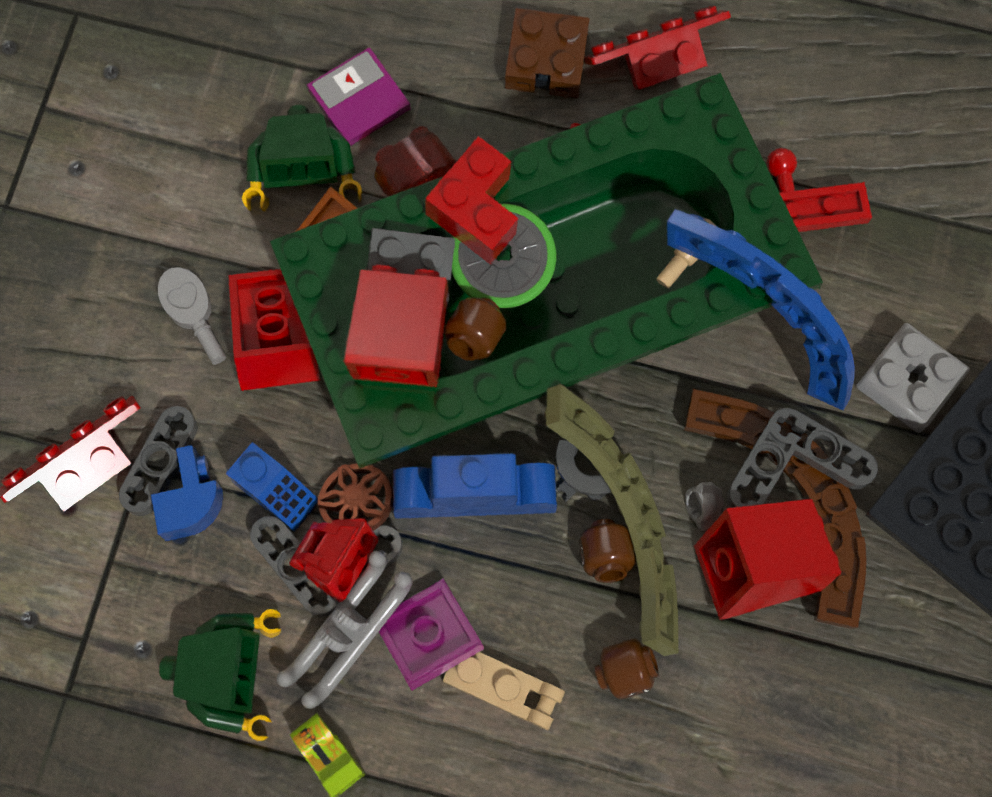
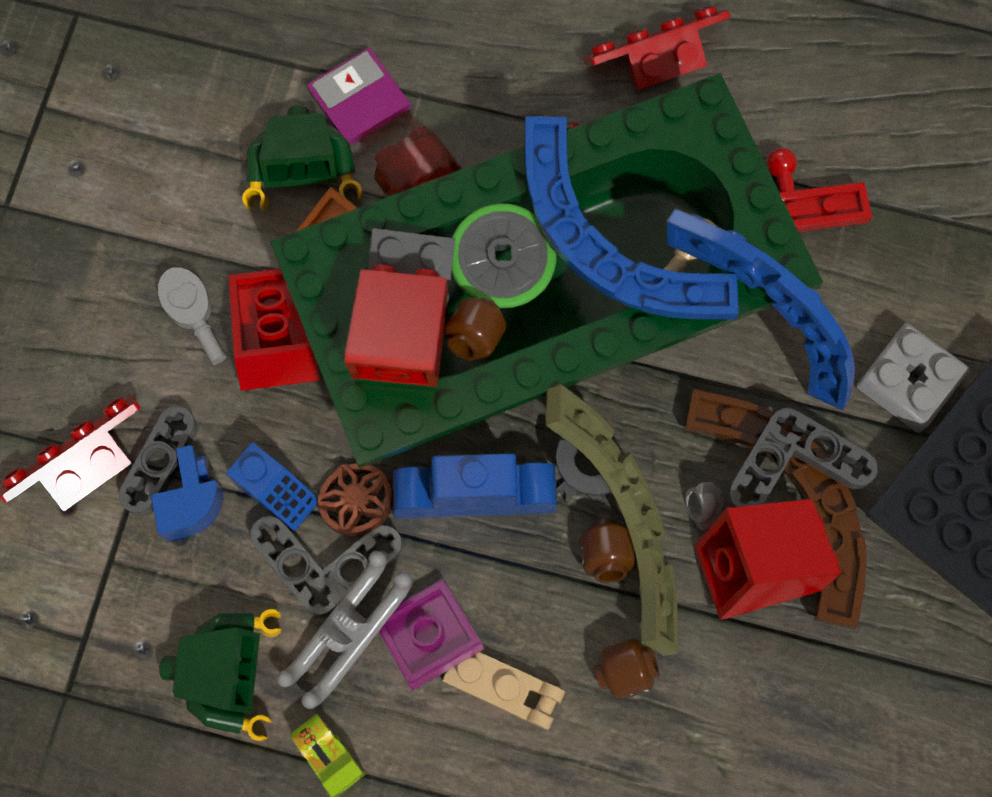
red piece [289,518,378,602] -> none
red brick [425,136,519,265] -> none
reddish brown piece [505,8,590,99] -> none
none -> blue plate [525,116,738,320]

